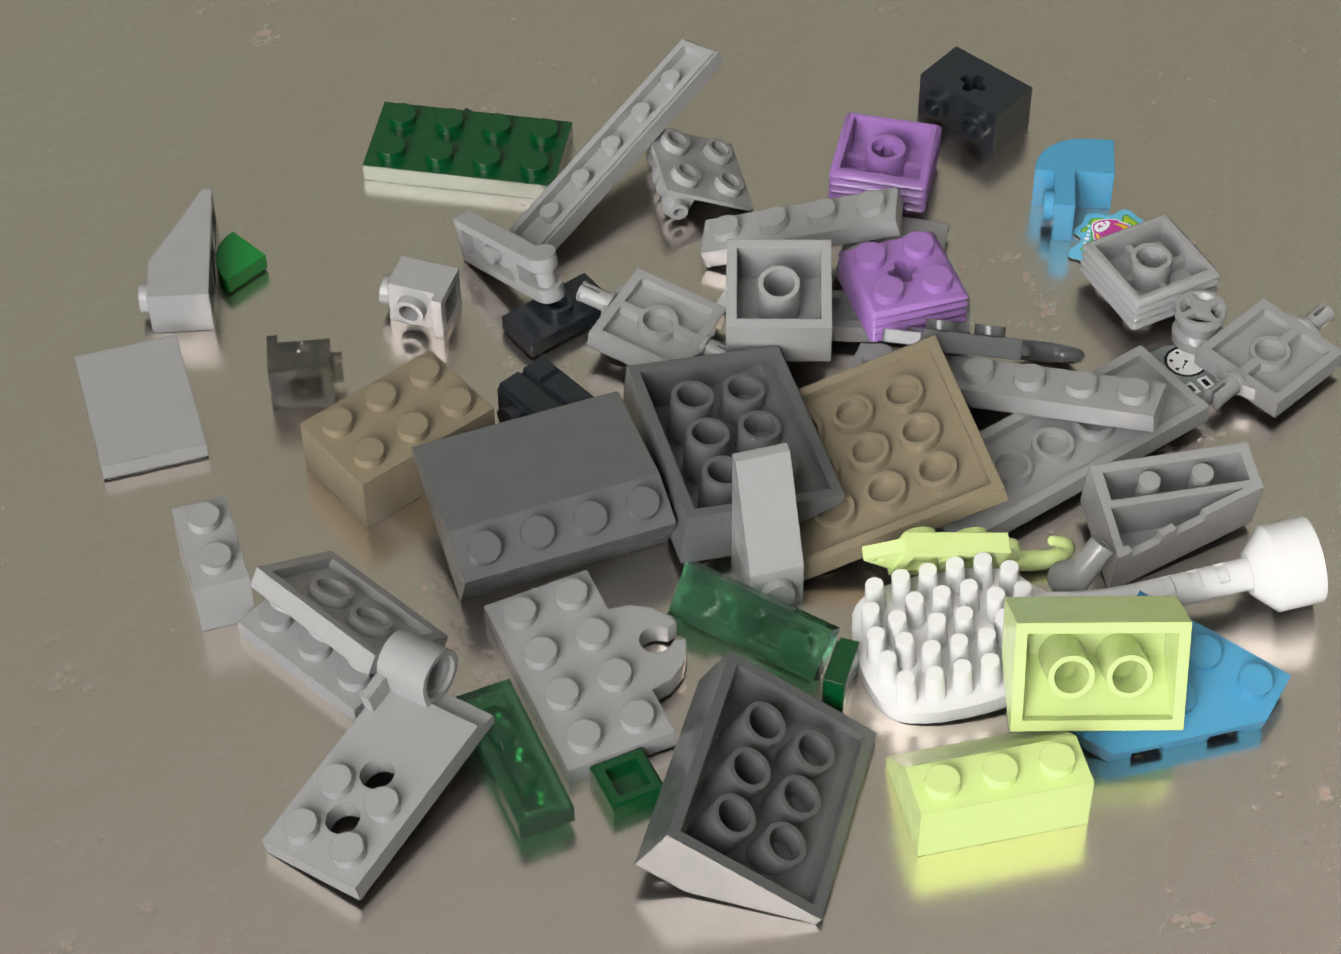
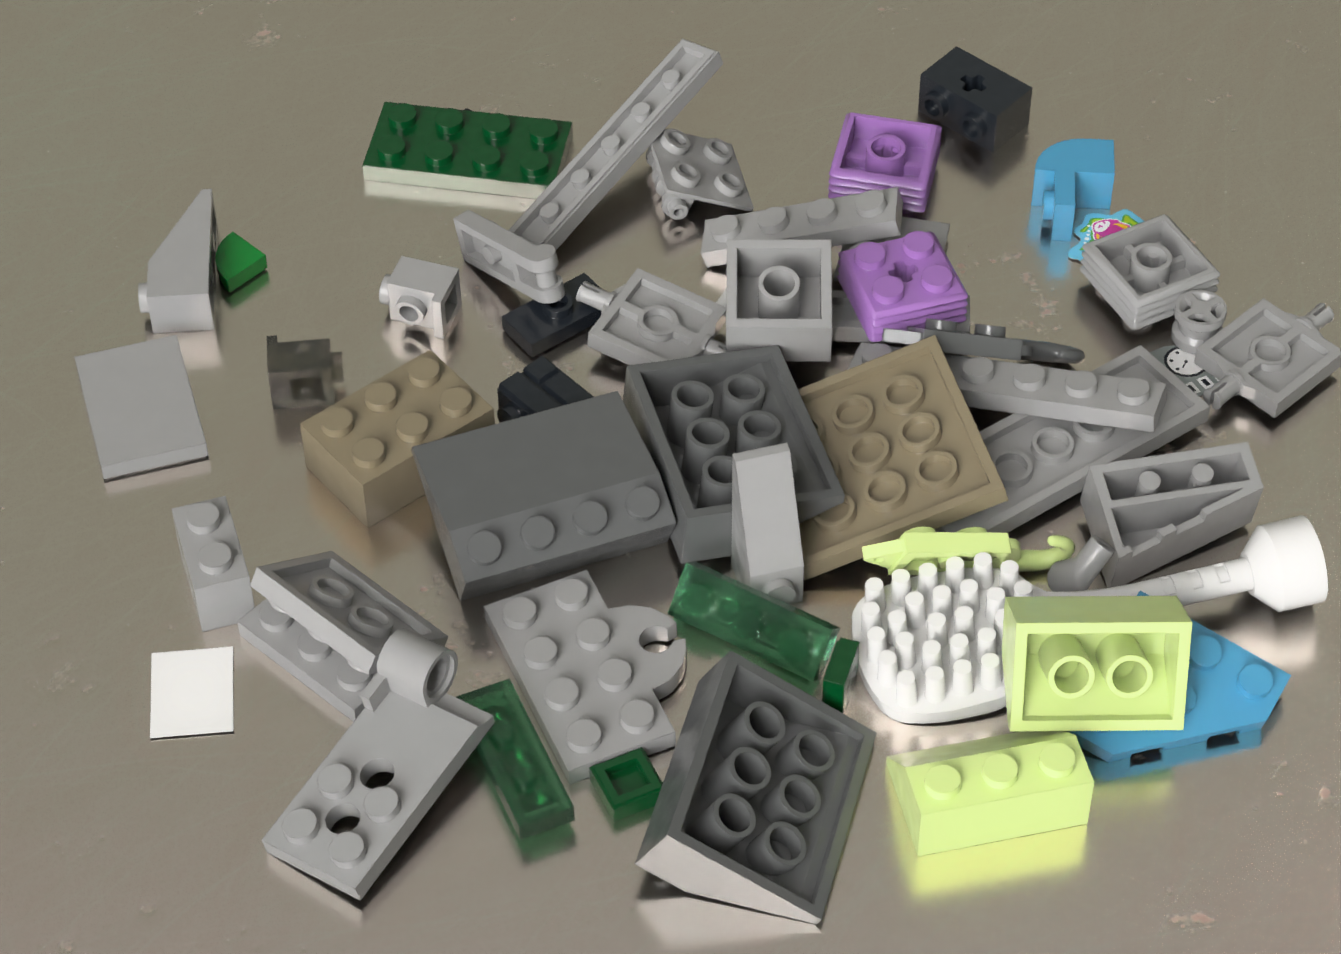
none -> white sticker [150,646,234,738]

